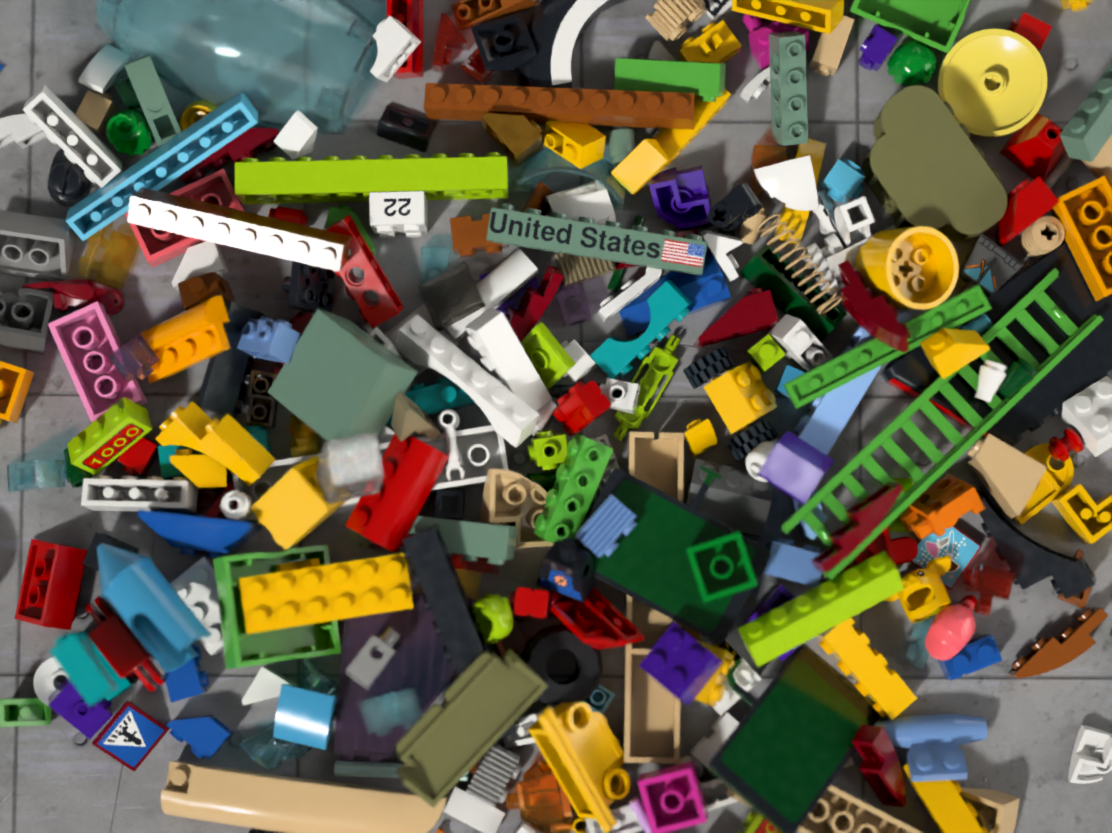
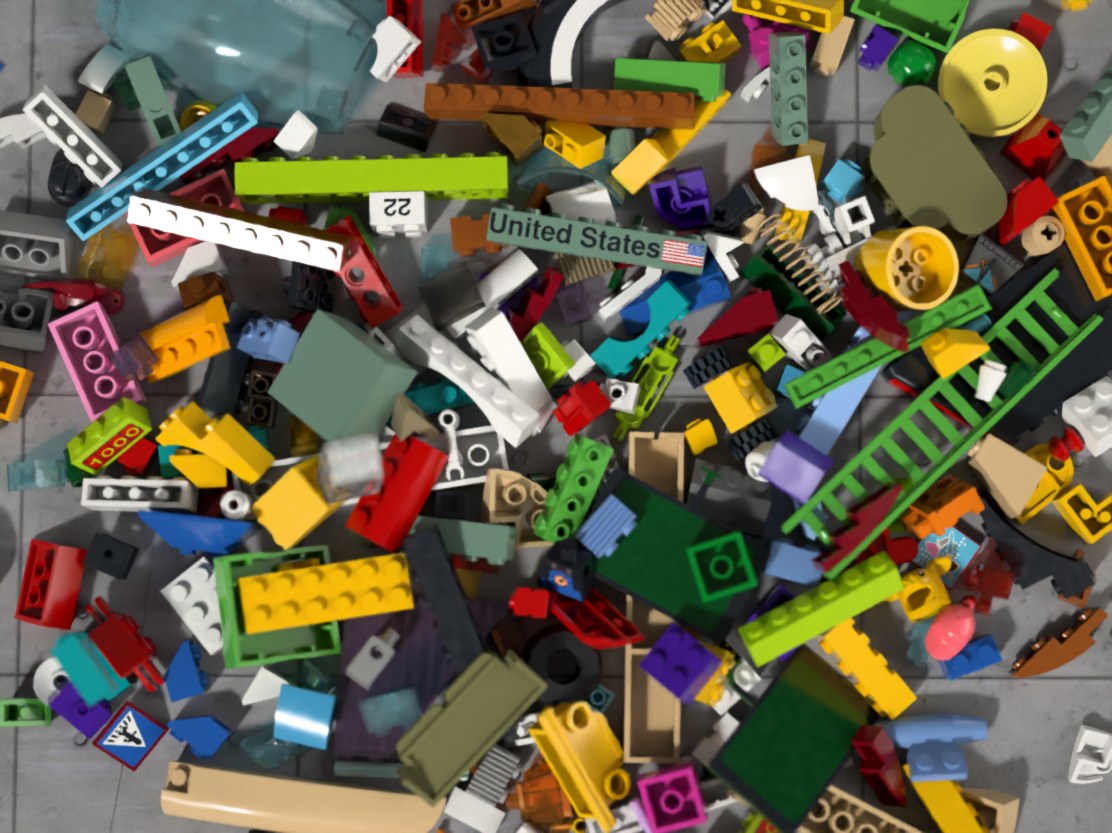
dark azure piece [97,543,212,673] -> none
green hair [106,109,153,157] -> none
lime hair [472,594,513,644] -> none
lime brick [527,430,567,470] -> none

